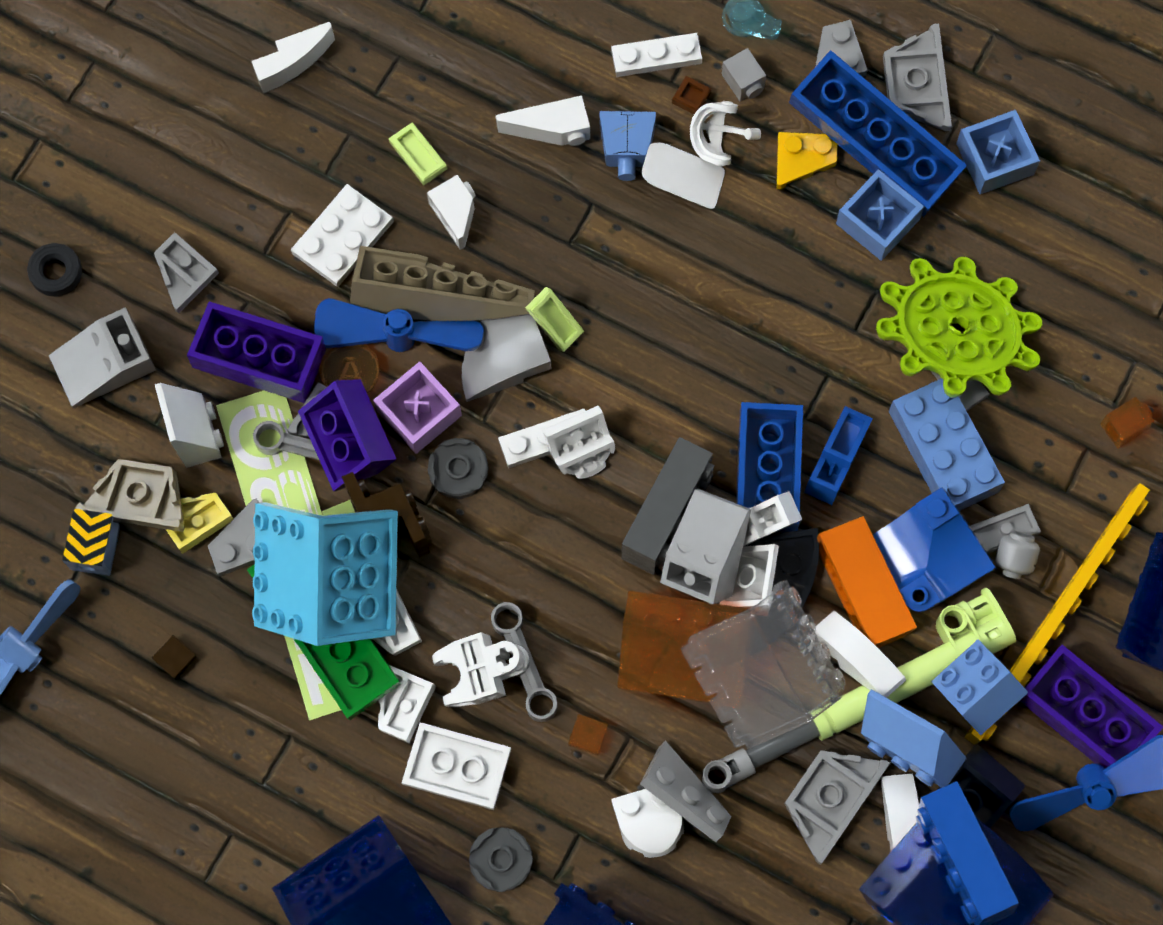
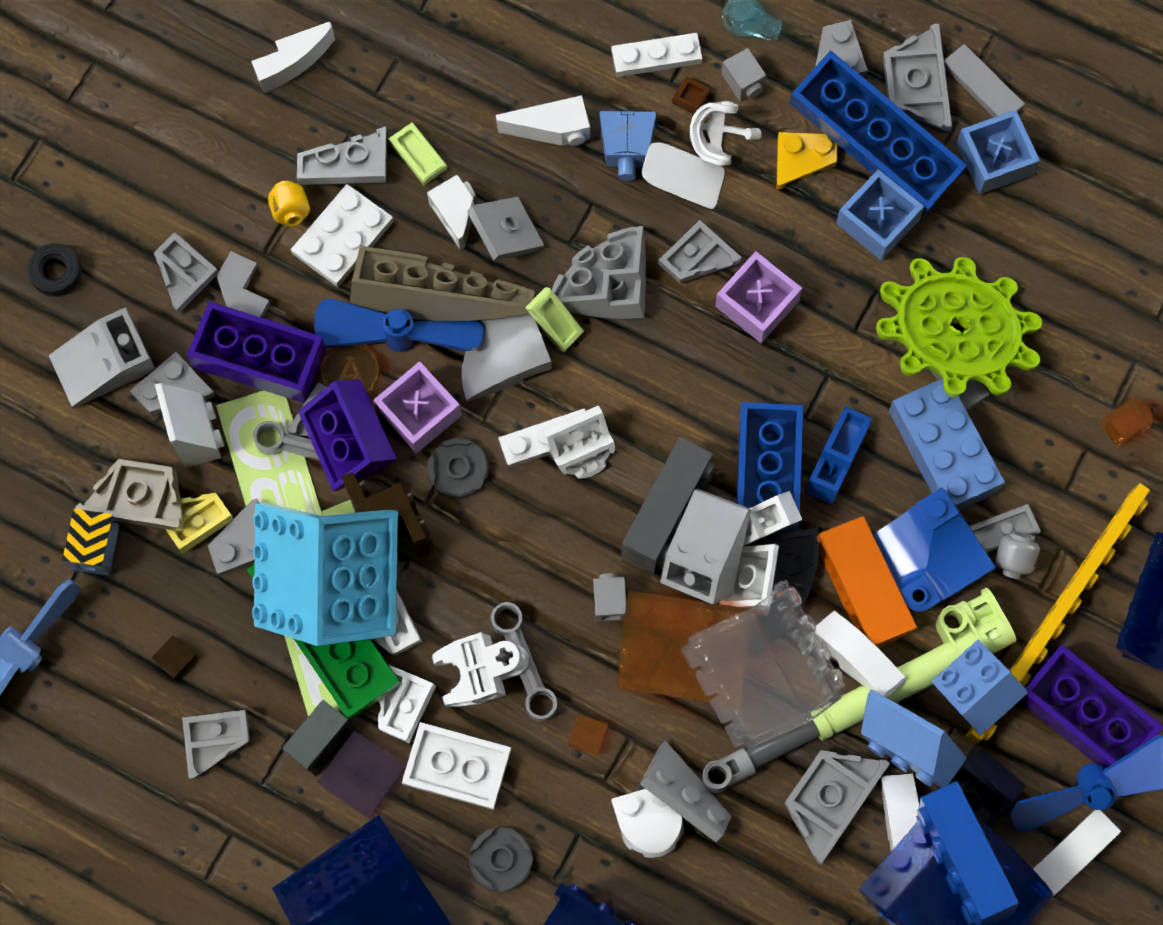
none -> light grey wing [130,352,215,415]
none -> light grey wing [182,710,250,778]
none -> light grey tile [217,251,270,318]
none -> yellow head [268,180,310,226]
none -> pearl dark grey hinge [282,700,356,777]
none -> light grey wing [297,127,387,185]
none -> clear purple plate [317,731,406,819]
none -> light grey plate [467,197,545,261]
none -> light grey brick [552,226,646,319]
none -> light grey brick [593,573,627,622]
none -> light grey wing [658,220,741,283]
none -> lavender brick [715,251,802,343]
none -> light grey tile [944,44,1025,117]
none -> white slope [1023,810,1121,902]

